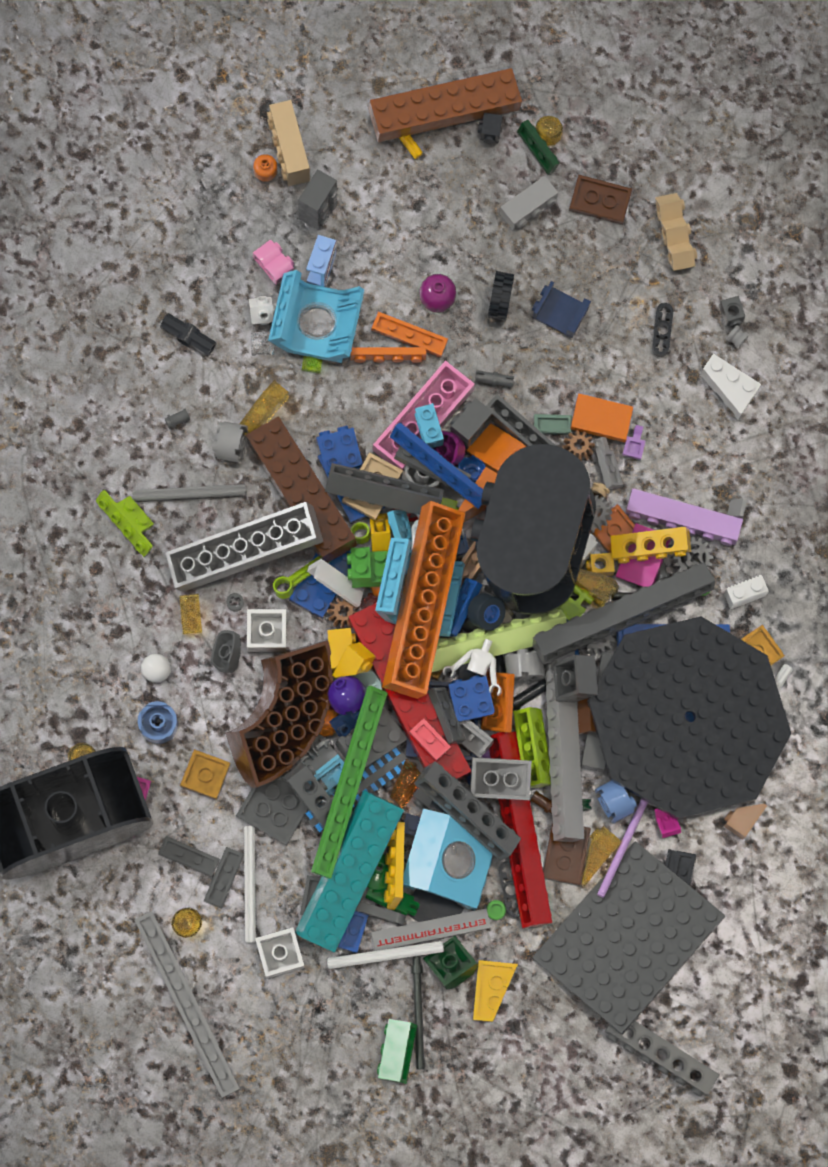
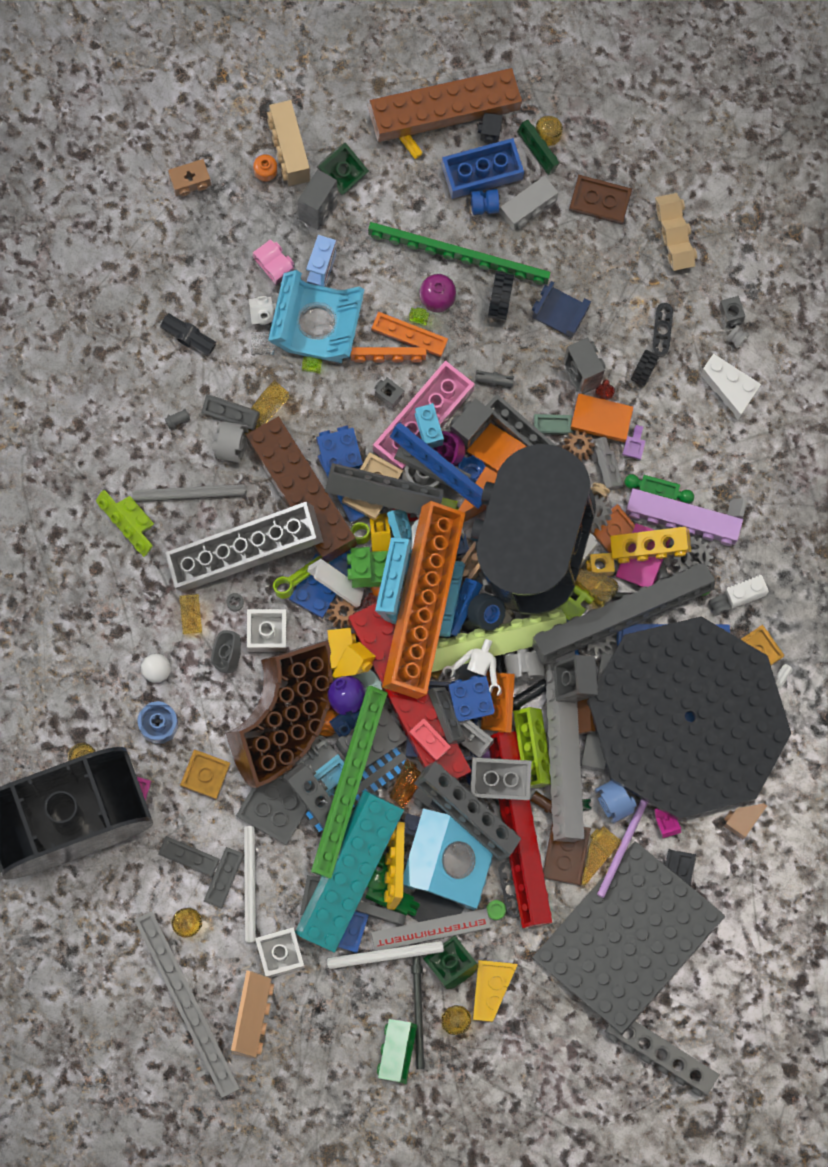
none -> medium nougat brick [168,159,211,196]
none -> dark grey tile [201,394,260,430]
none -> light nougat slope [231,971,274,1059]
none -> dark green slope [317,142,369,195]
none -> green plate [368,222,551,285]
none -> dark grey brick [374,377,405,410]
none -> clear neon green plate [409,307,429,325]
none -> blue brick [441,138,524,199]
none -> clear yellow hair [442,1005,472,1036]
none -> blue wheel [471,189,499,215]
none -> dark grey brick [563,337,606,394]
none -> clear red plate [595,379,615,400]
none -> green plate [624,474,694,504]
none -> black tyre [631,350,659,386]
none -> dark grey wheel [709,594,732,616]

